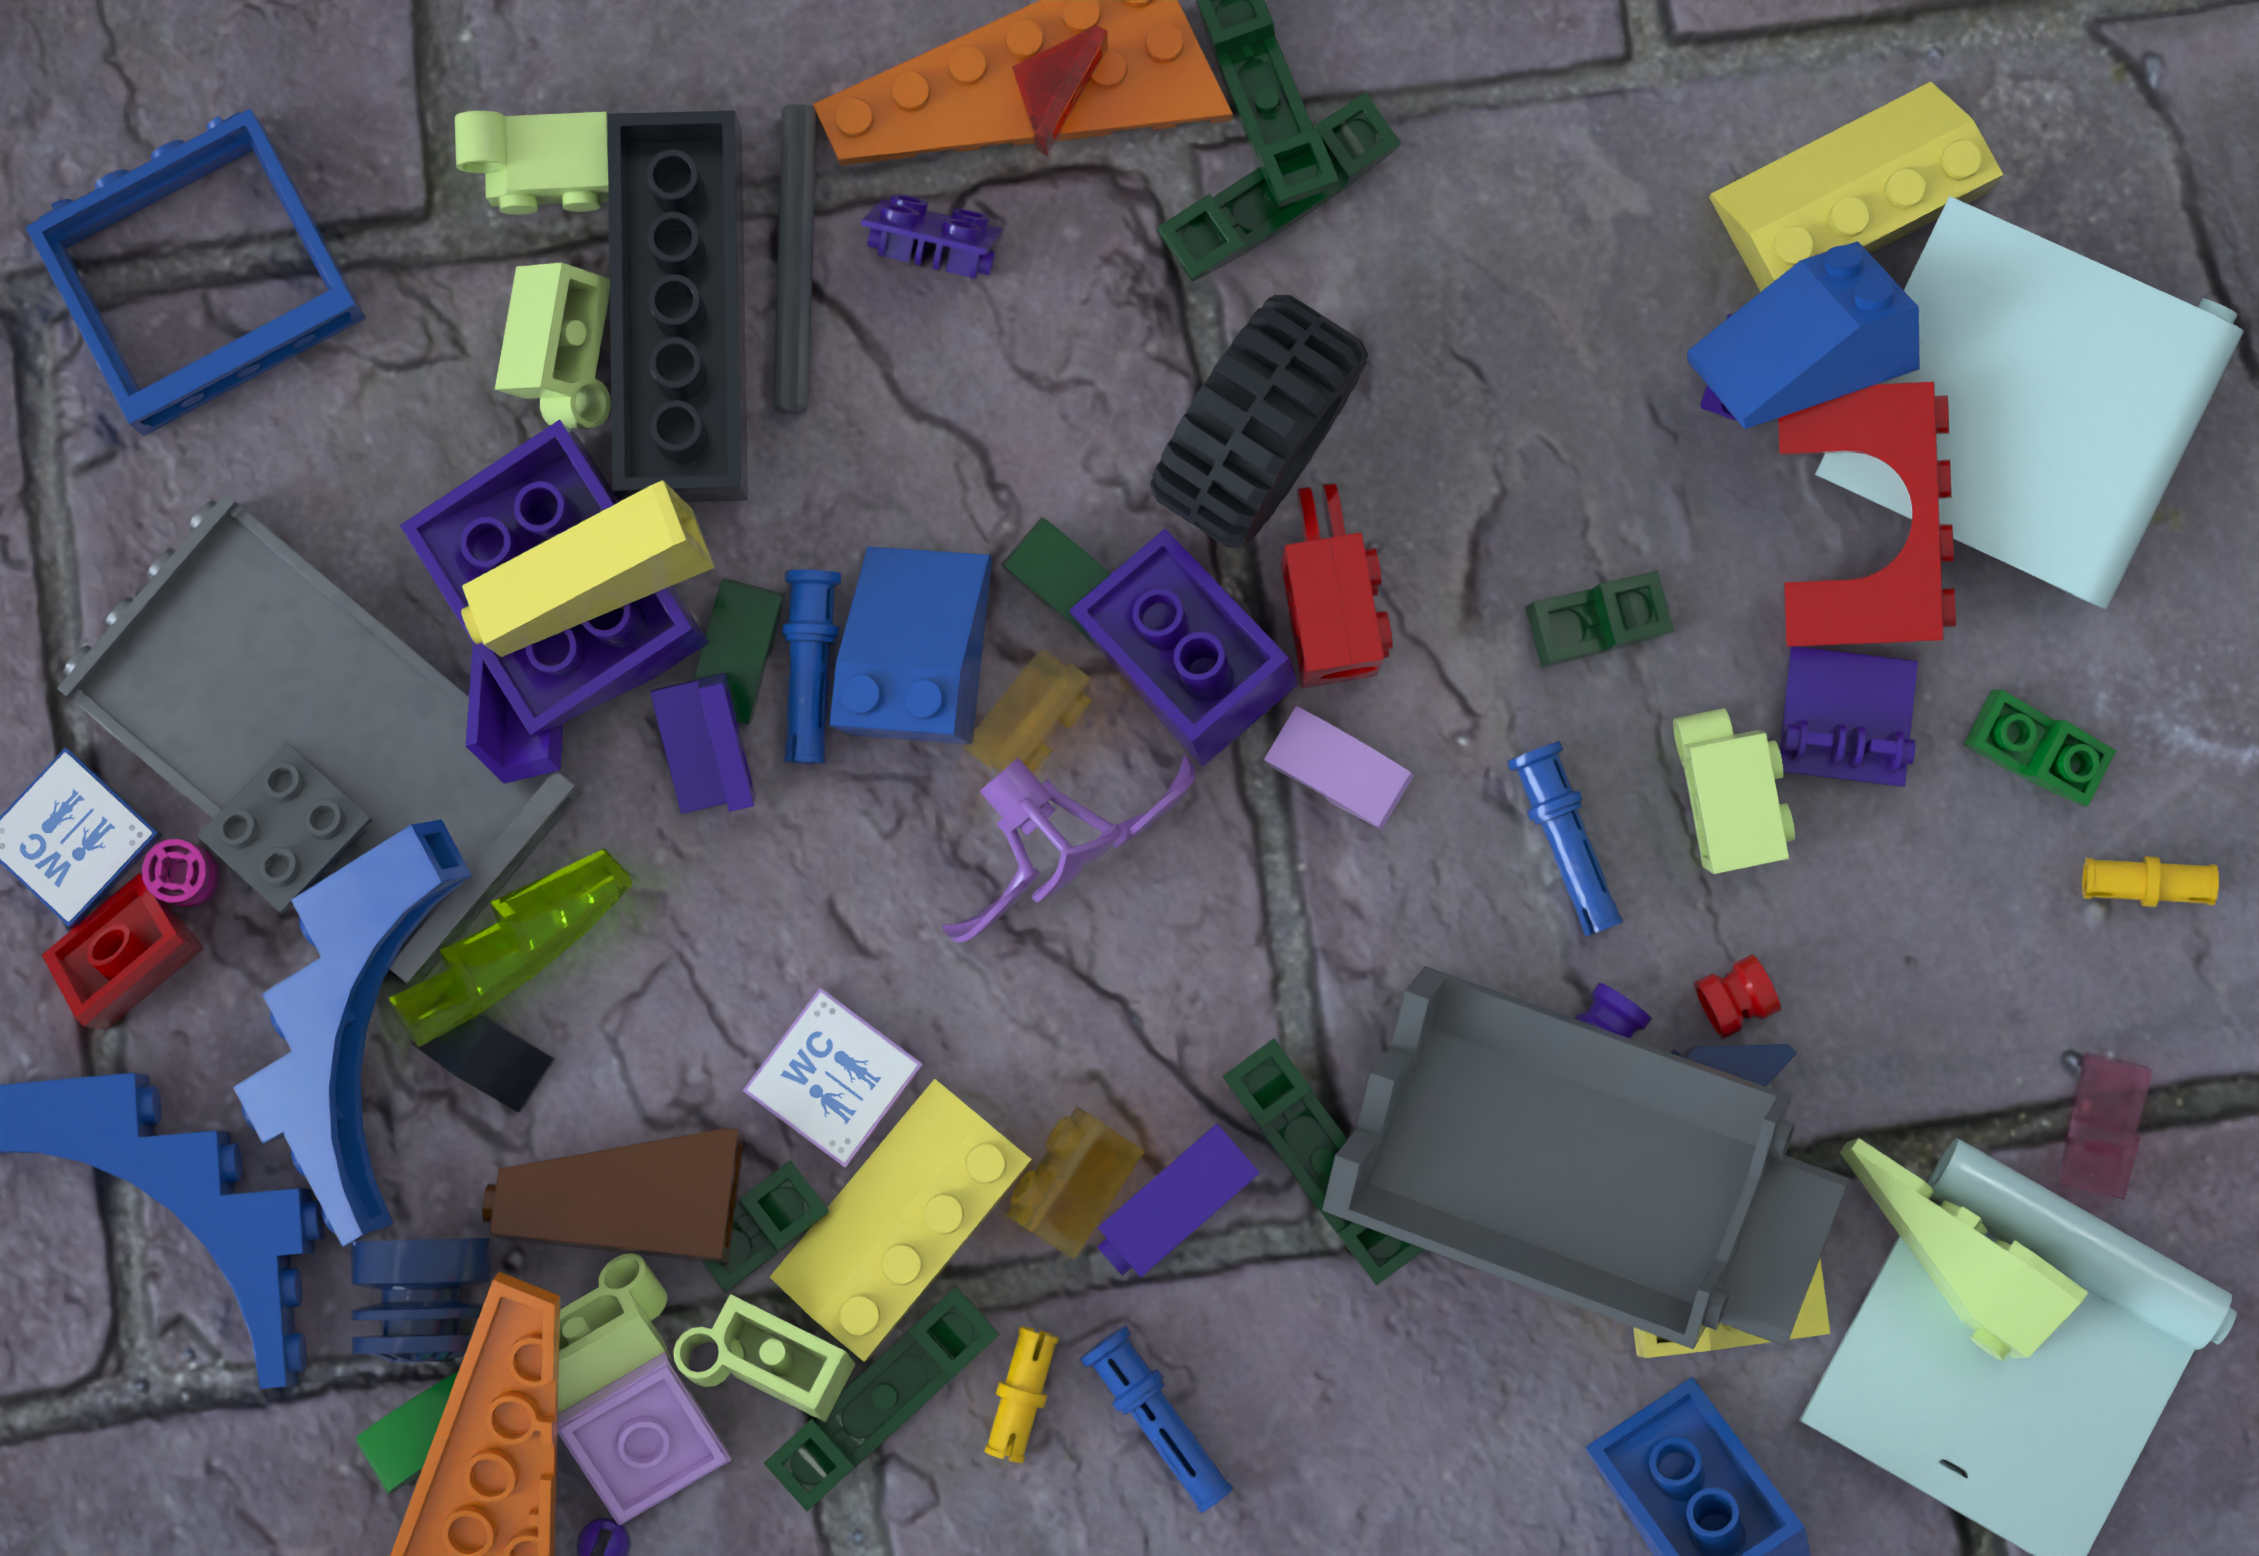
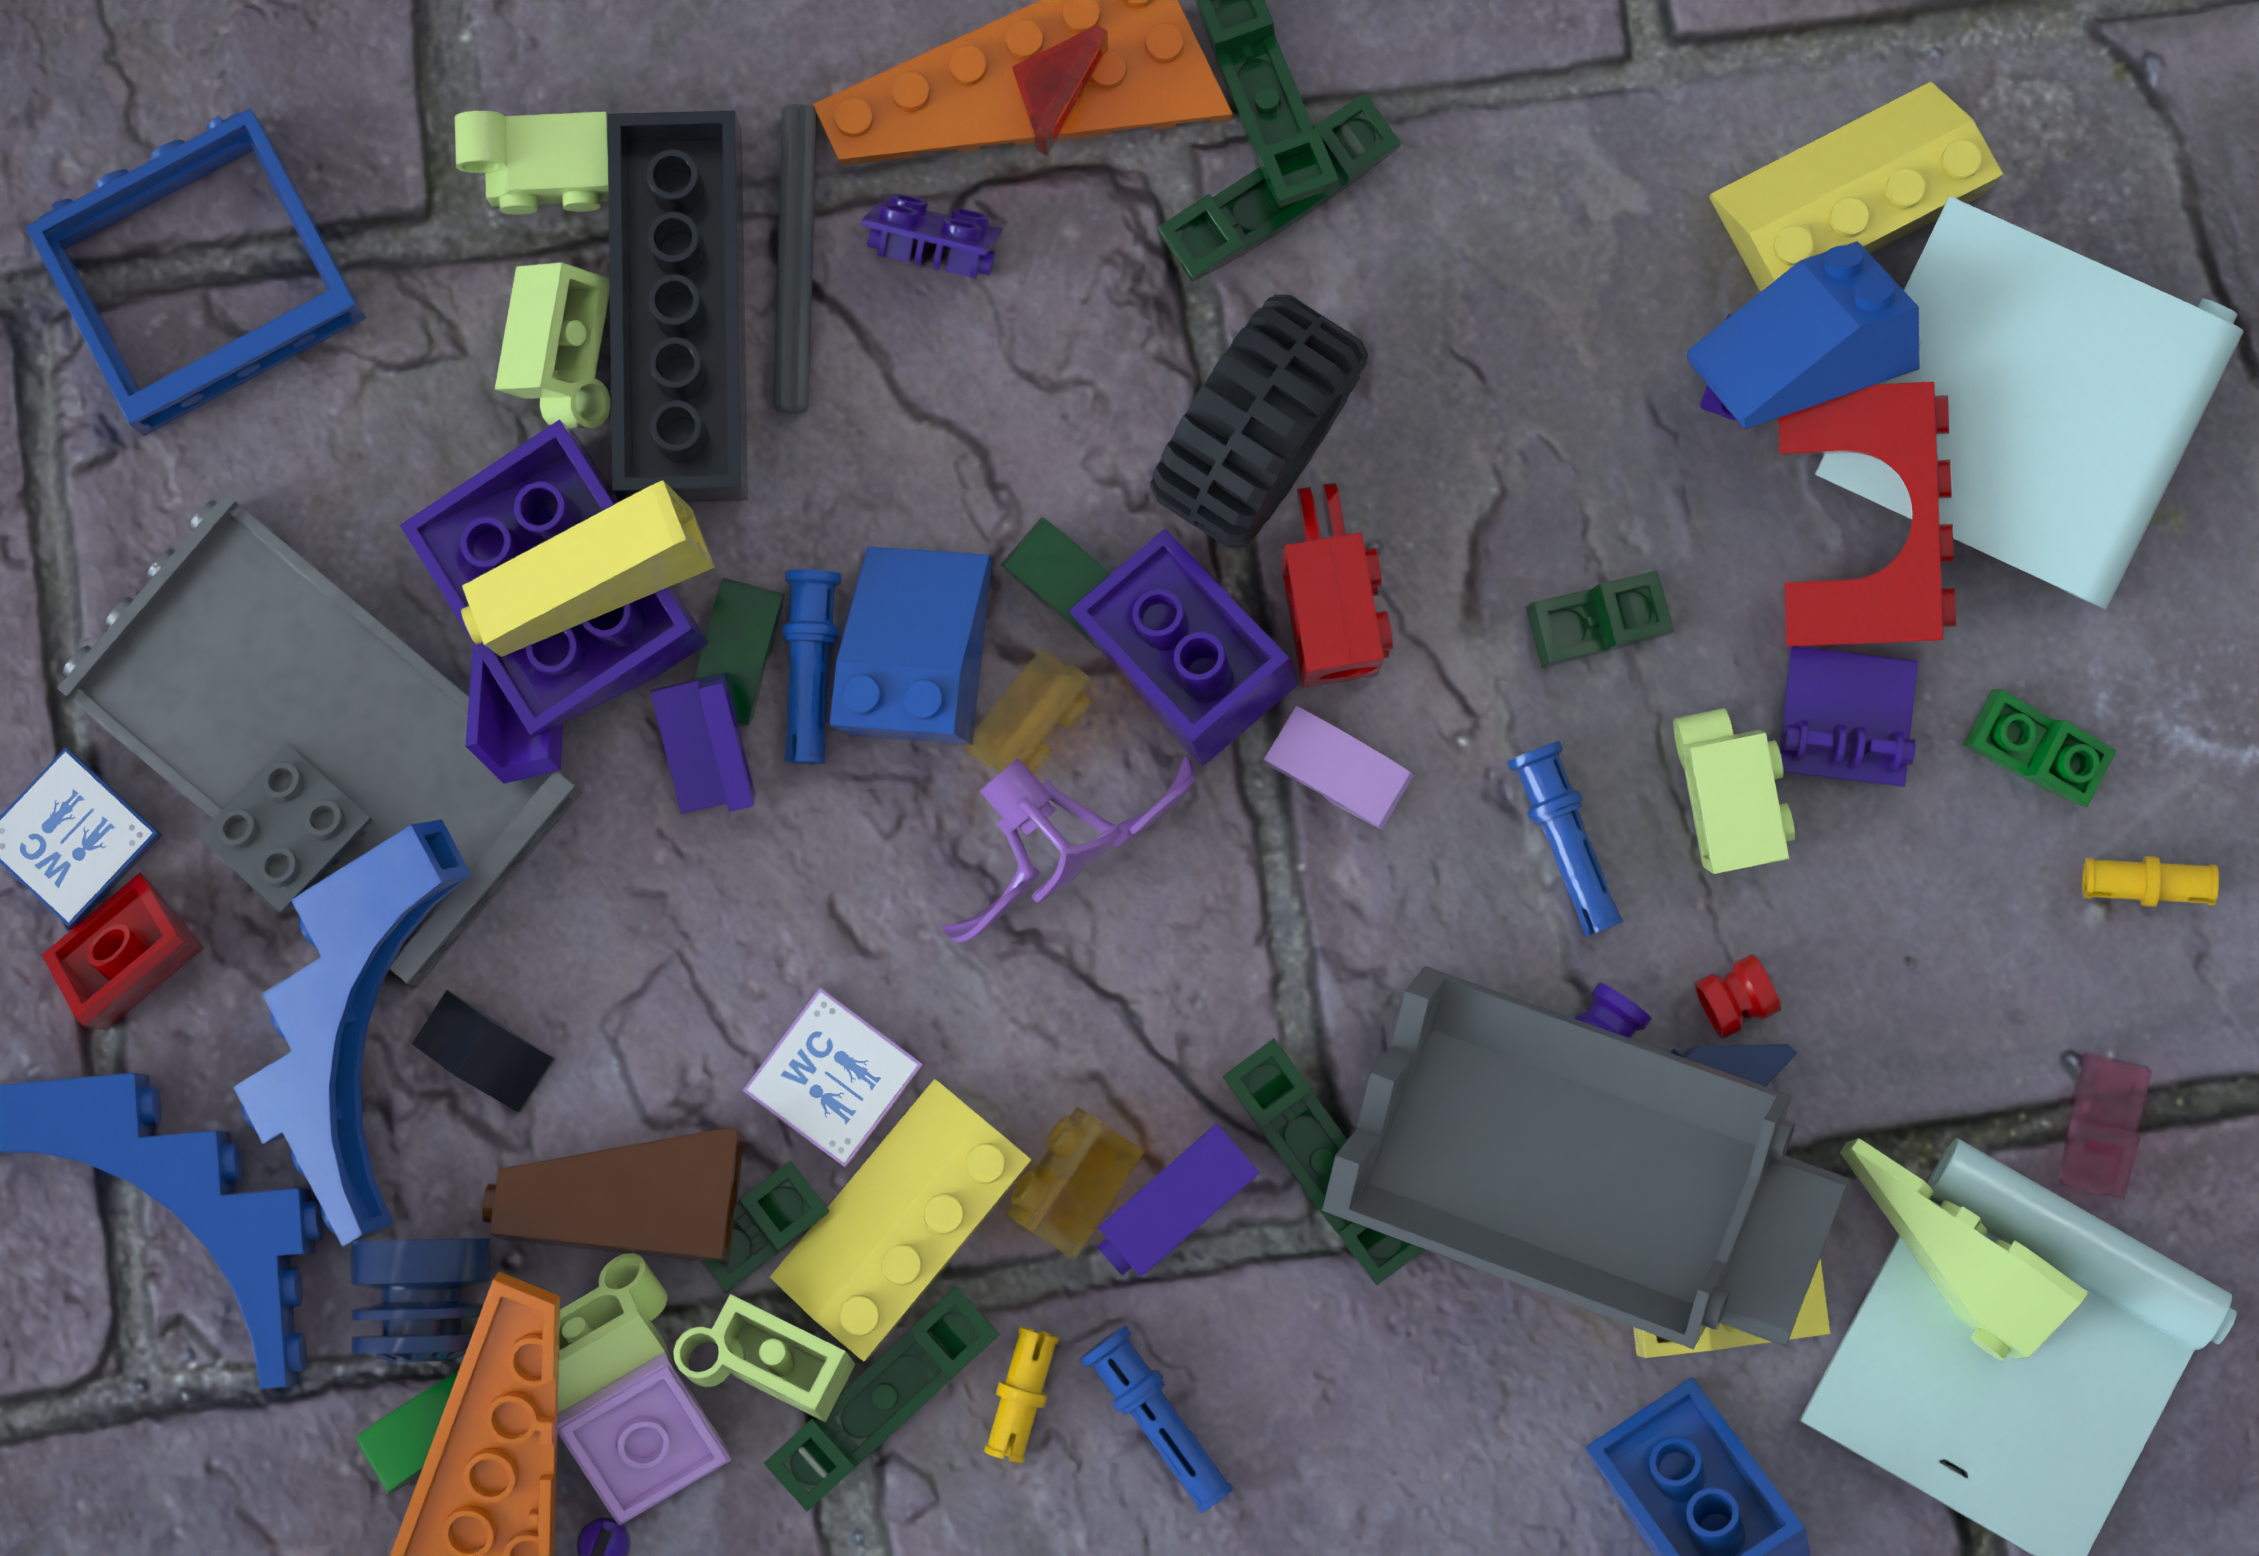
dark pink wheel [142,839,220,908] -> none
clear neon green slope [388,848,633,1047] -> none

